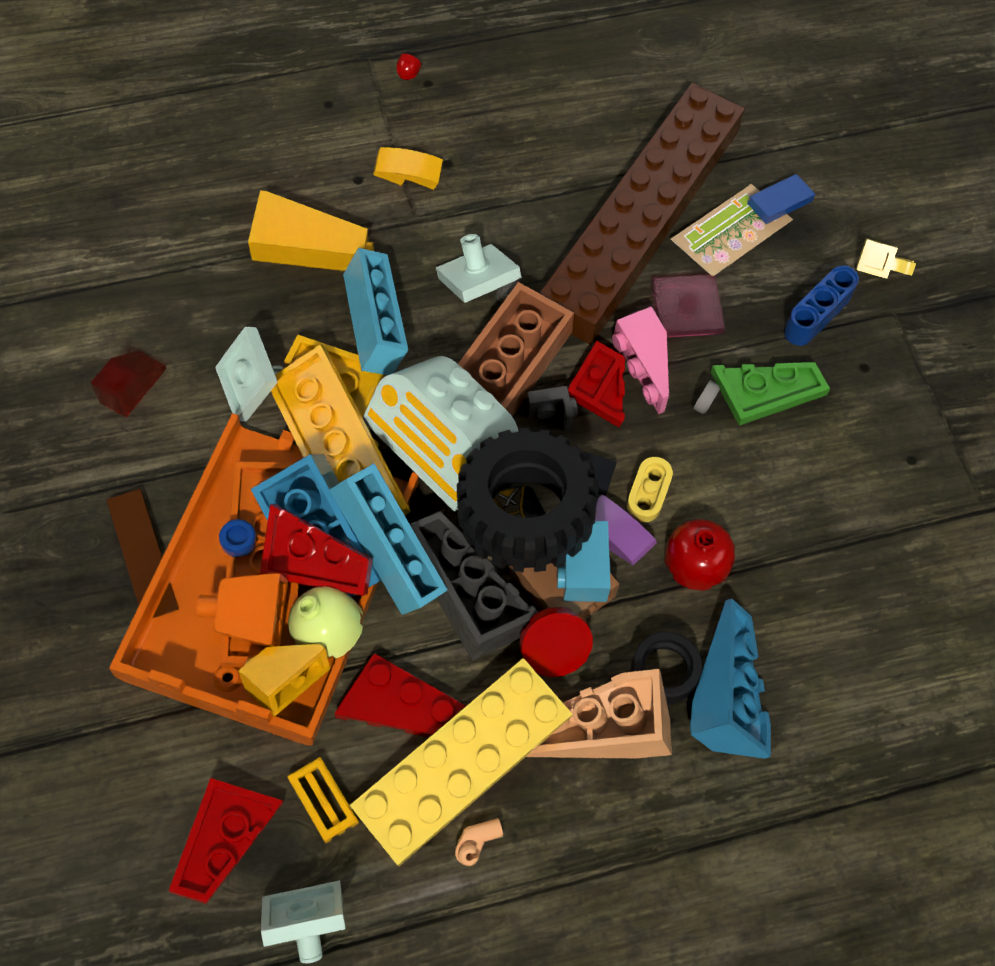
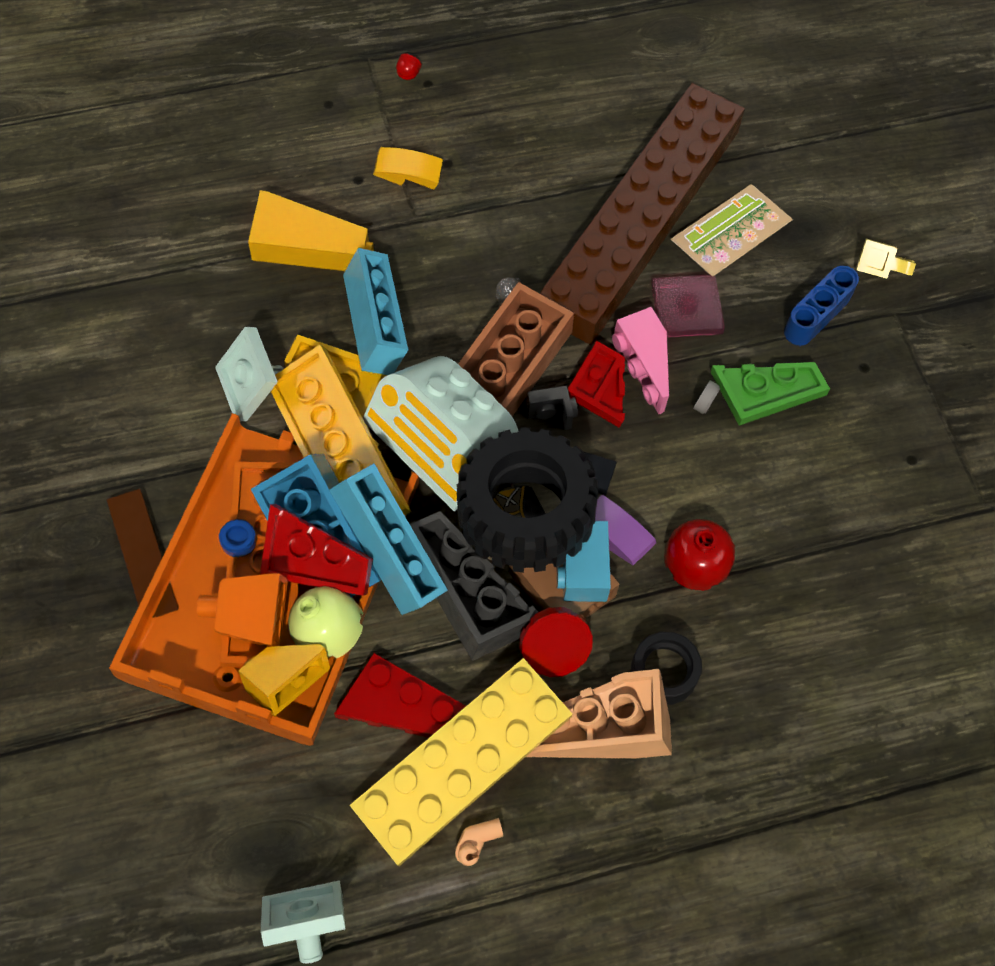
clear red slope [91,351,166,418] -> none
red wing [168,778,283,905] -> none
yellow tile [287,757,359,844] -> none
light aqua tile [436,234,522,303] -> none
light yellow plate [627,457,673,522] -> none
dark azure wedge [690,598,771,759] -> none
blue tile [747,174,815,224] -> none

